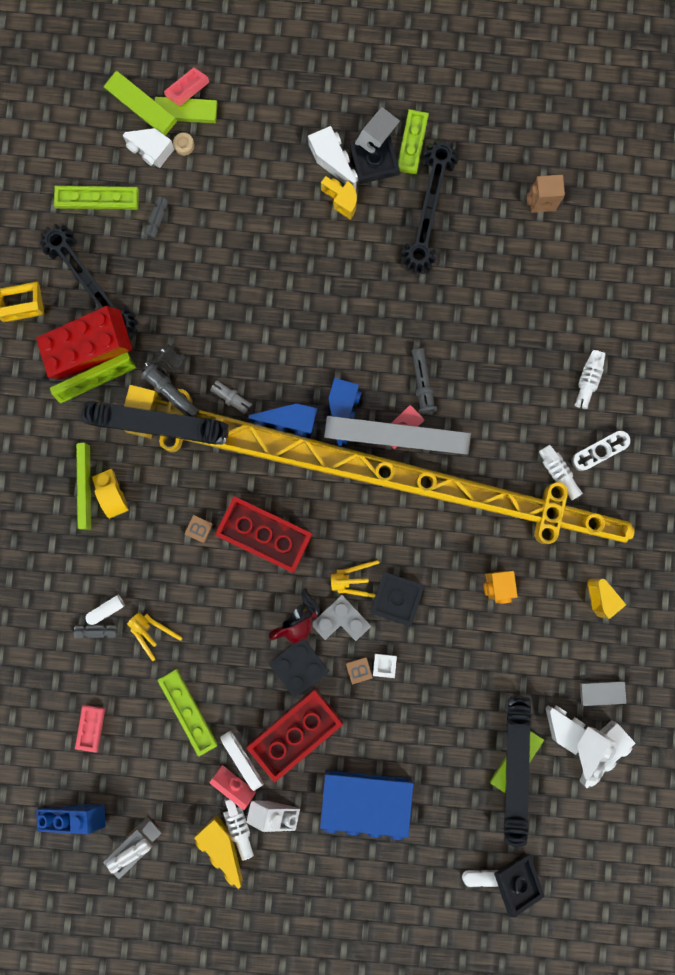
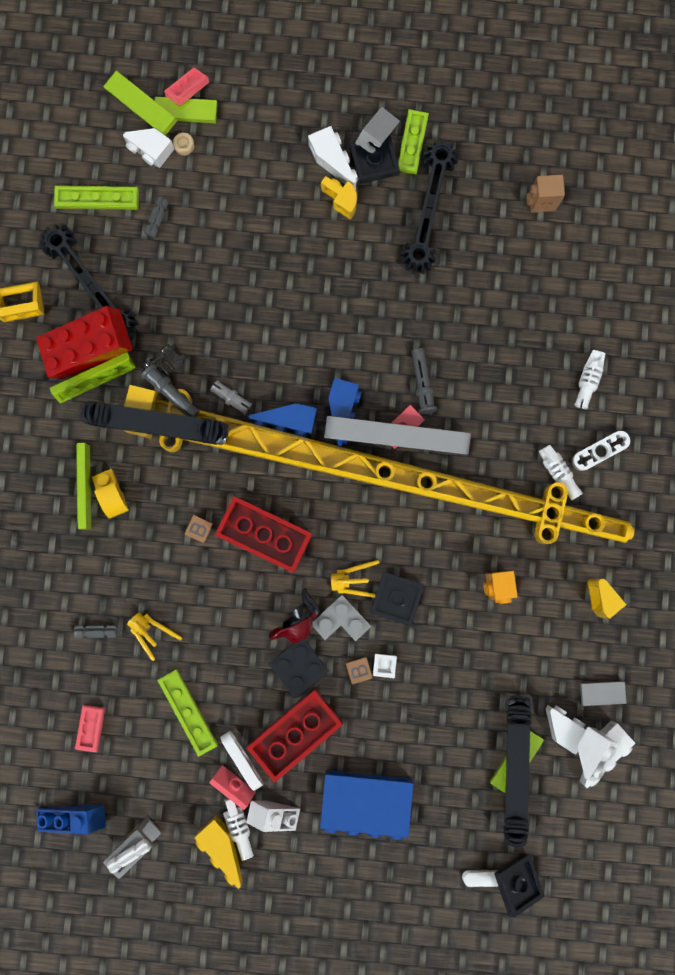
white bar [86,594,125,625] -> none

